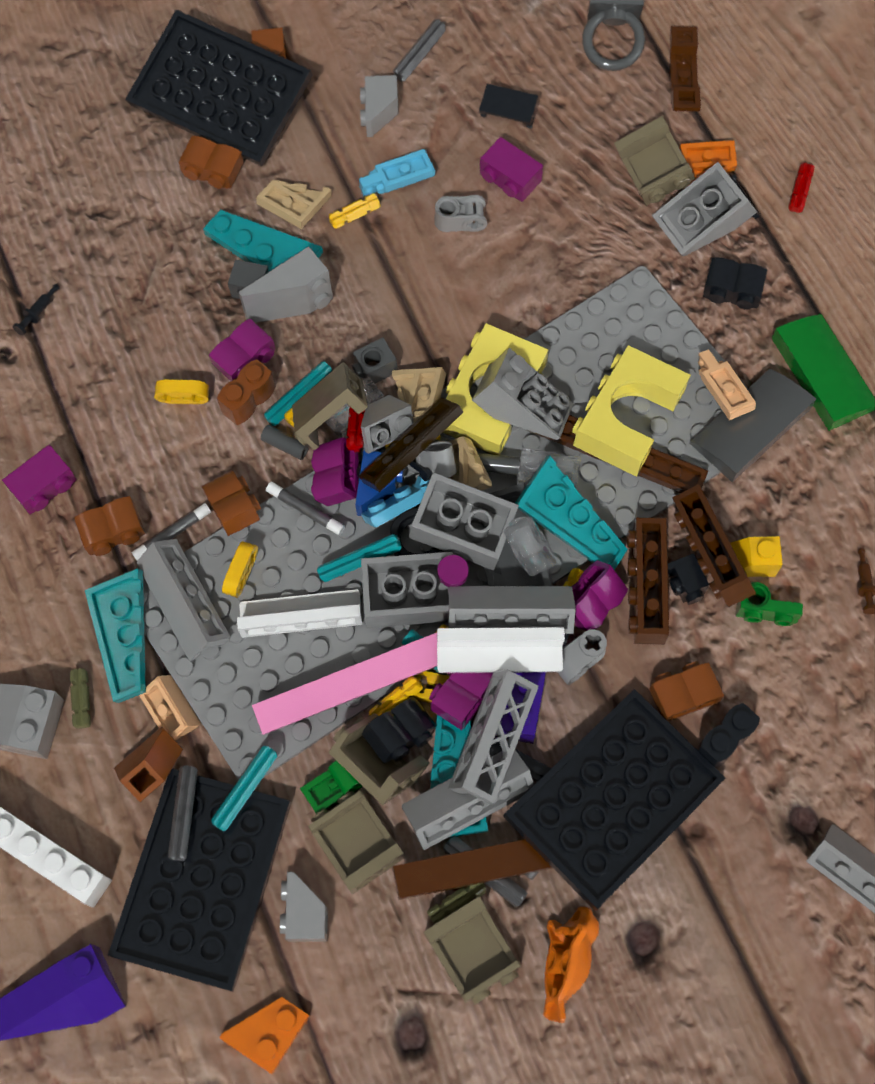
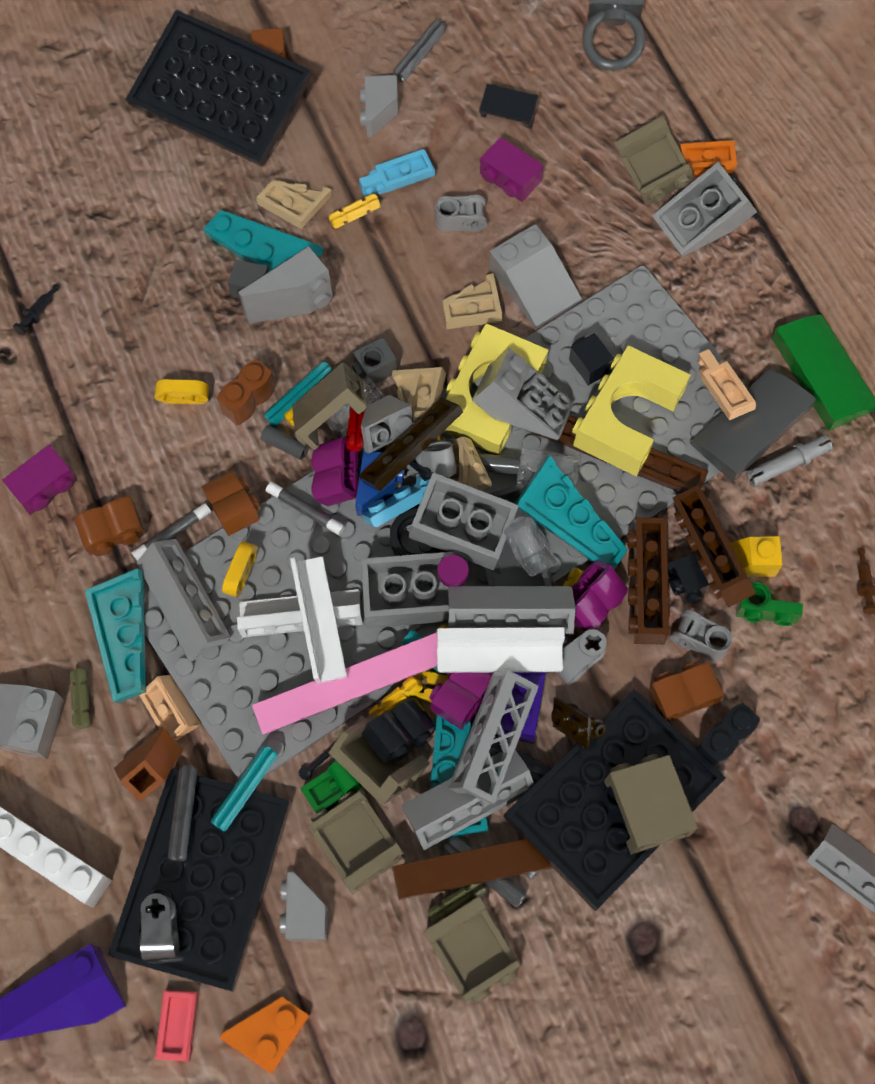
dark orange brick [179,136,243,189] -> none
magenta brick [209,319,276,381] -> none
teal axle [317,534,402,582] -> none
orange animal [543,906,599,1023] -> none
reddish brown slope [669,26,701,112] -> none
black brick [703,257,768,310] -> none
red axle [788,162,815,213] -> none
none -> flat silver piece [140,893,179,960]
none -> coral tile [155,990,198,1062]
none -> white panel [290,556,348,684]
none -> black hinge [299,746,333,780]
none -> tan wing [442,273,502,329]
none -> light grey slope [489,224,582,329]
none -> dark brown hinge [551,697,606,748]
none -> black brick [569,333,614,386]
none -> dark tan panel [604,754,698,854]
none -> light grey piece [670,610,733,661]
none -> light grey pin [746,434,833,487]

